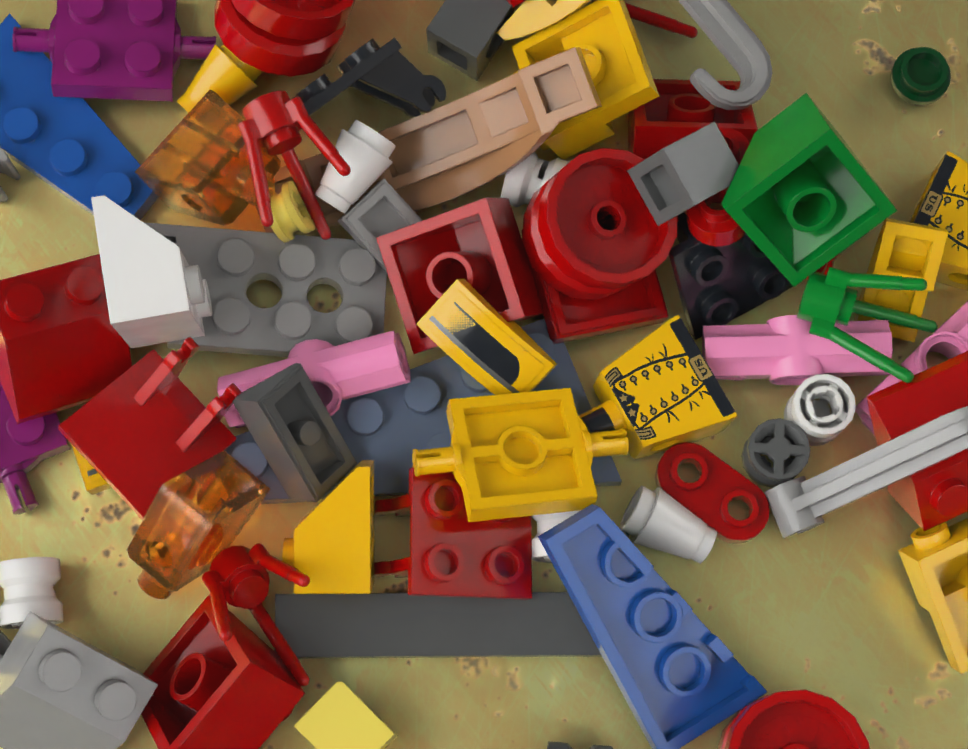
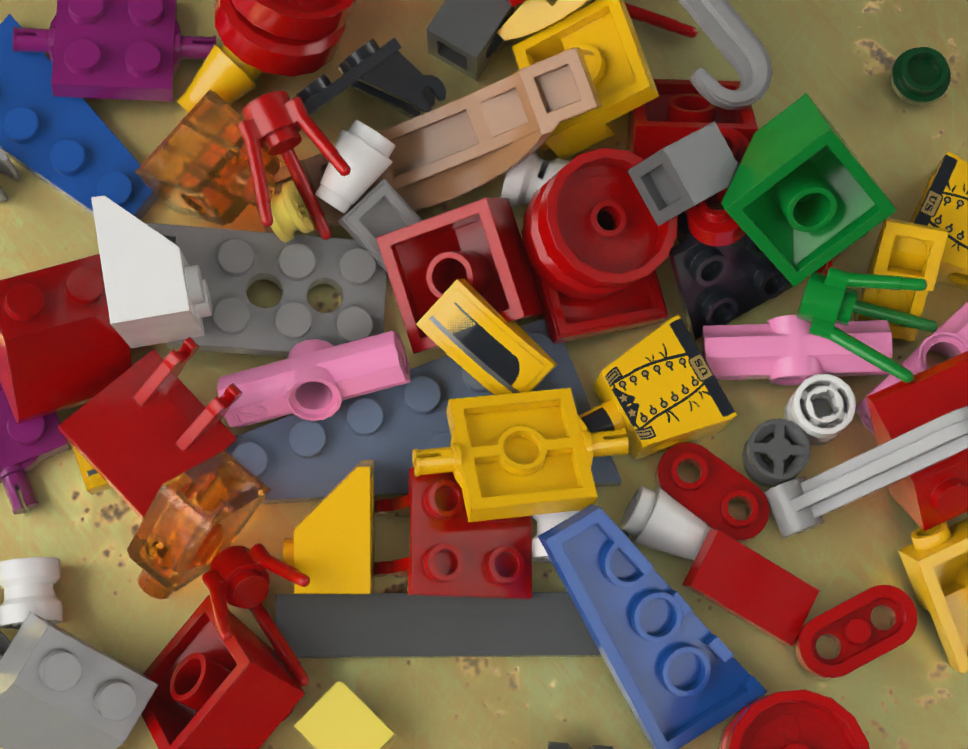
dark grey slope [233,363,357,502] -> none
none -> red tile [682,529,820,646]
none -> red plate [795,585,917,679]

